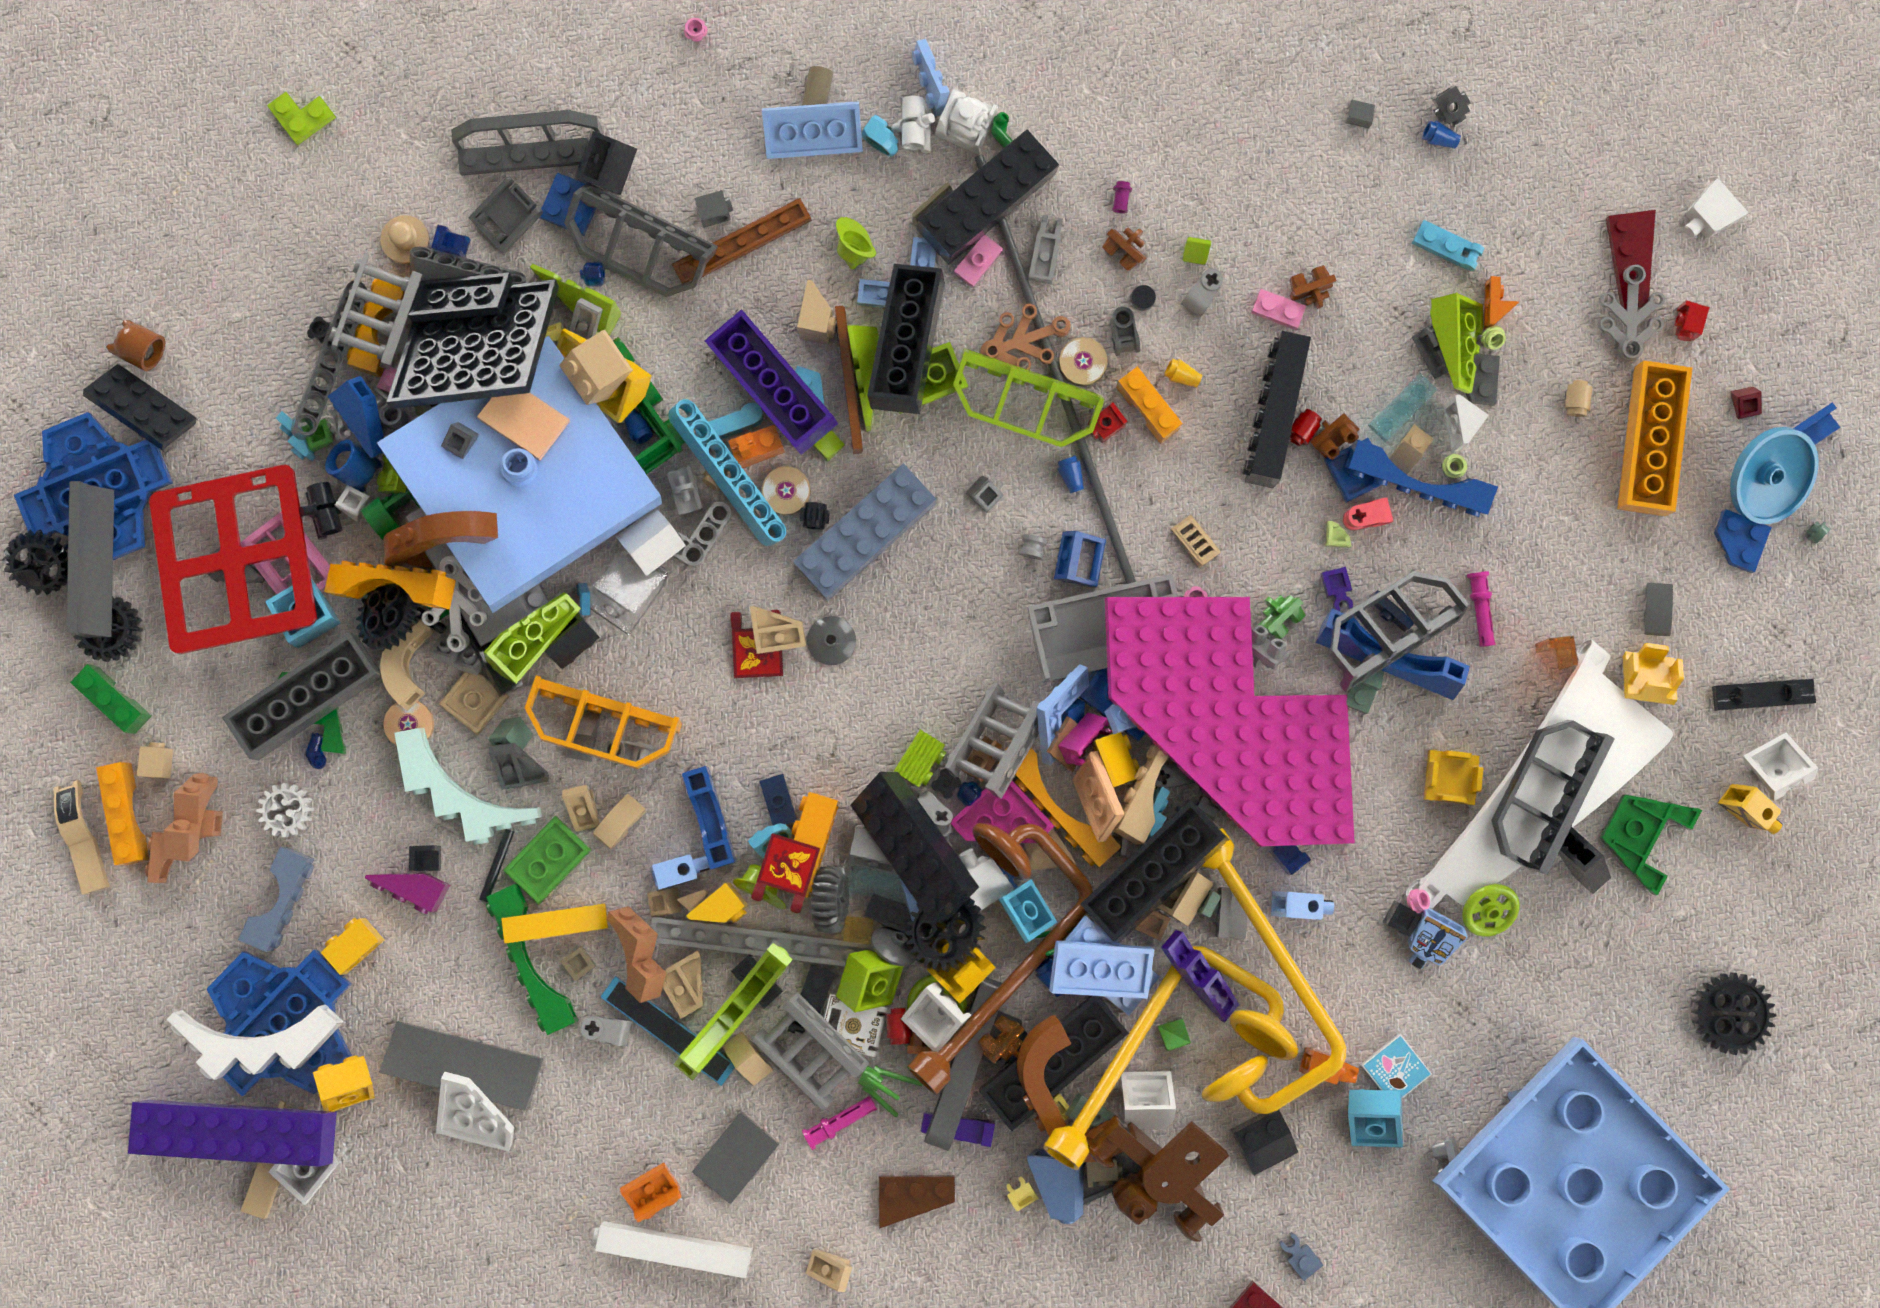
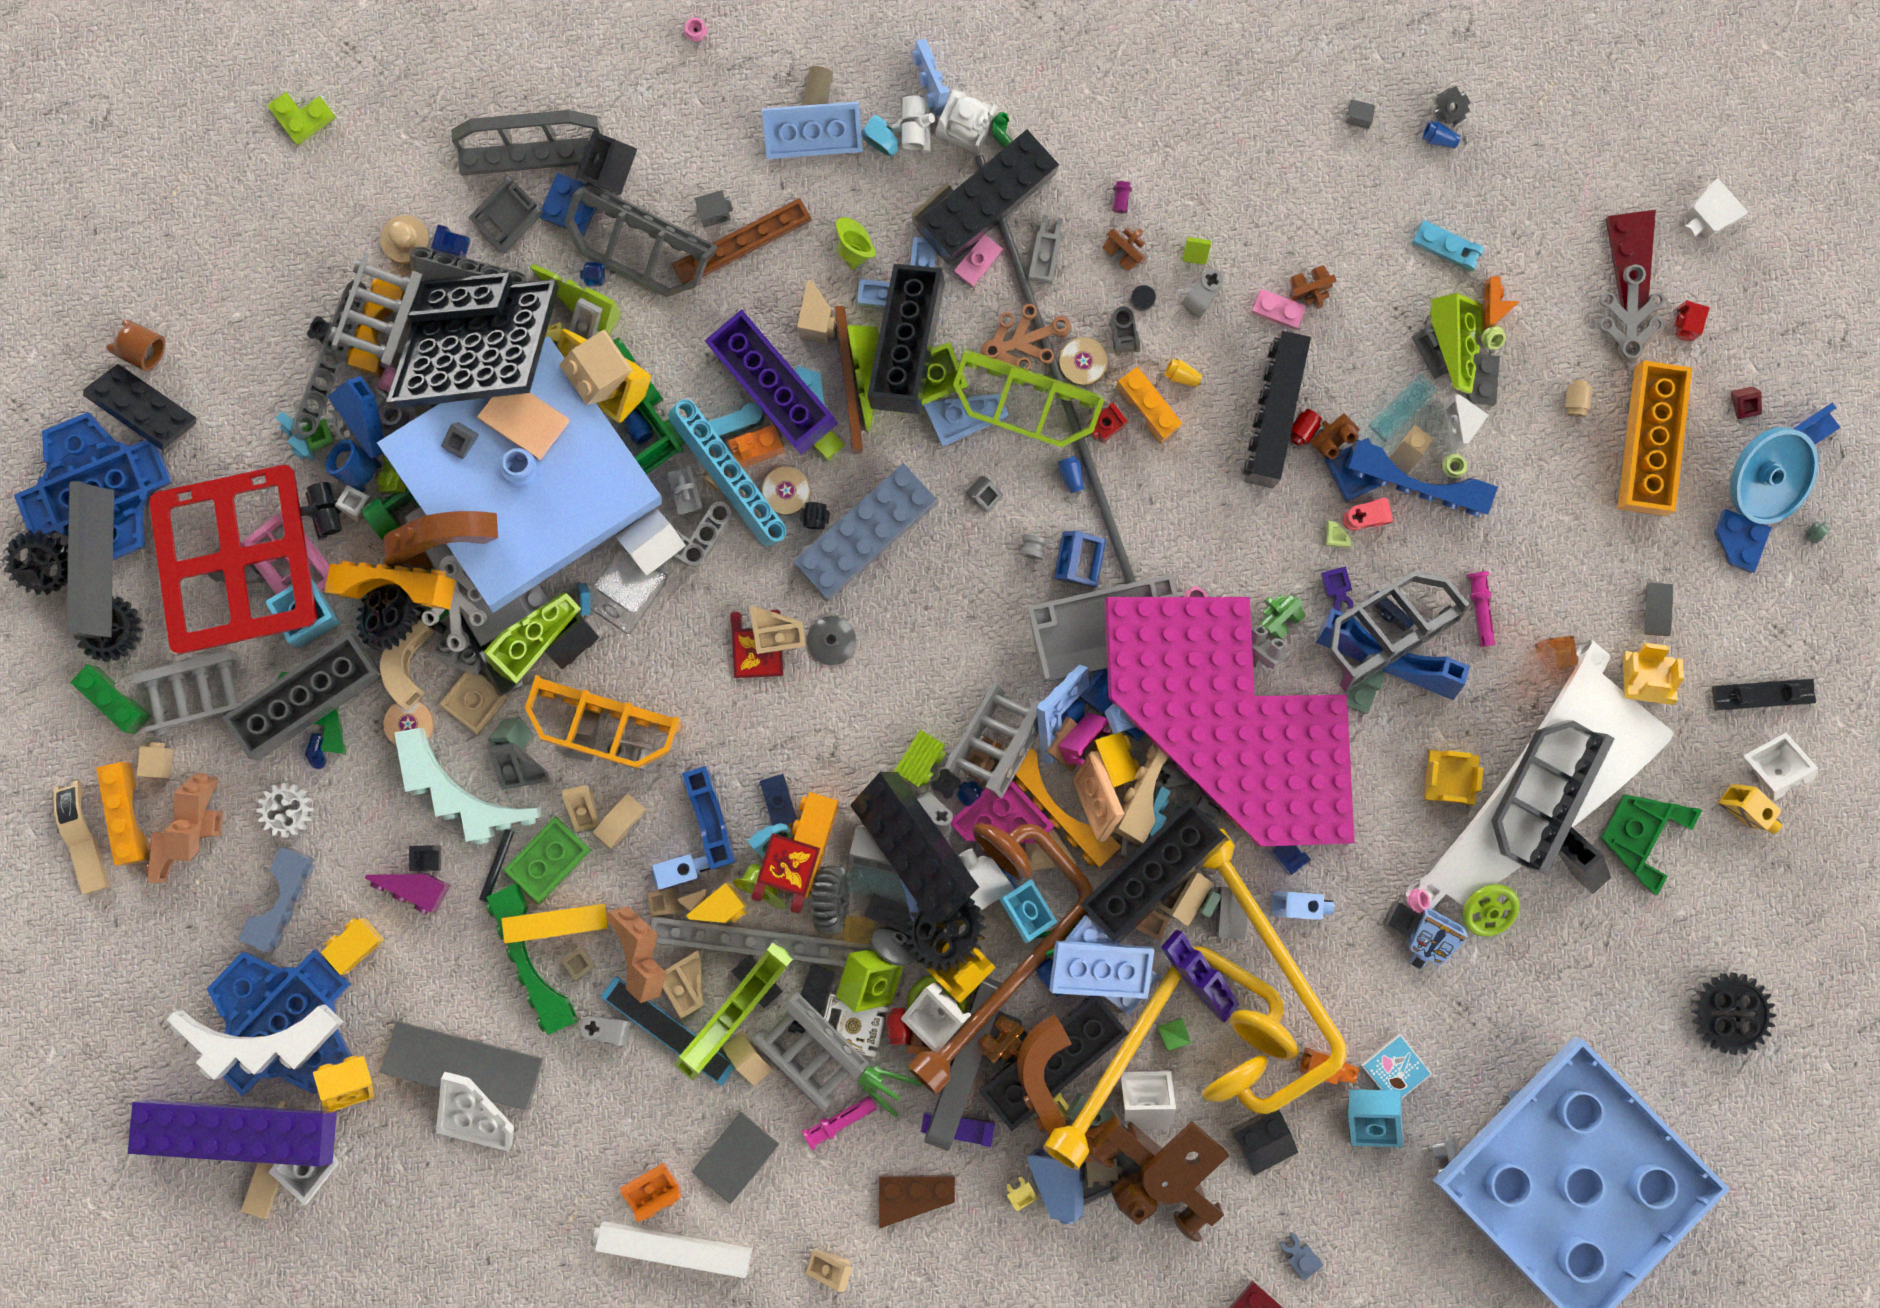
tan slope [1171,515,1221,569] -> none
none -> light grey fence [132,650,243,737]
none -> light blue wing [923,394,1009,447]

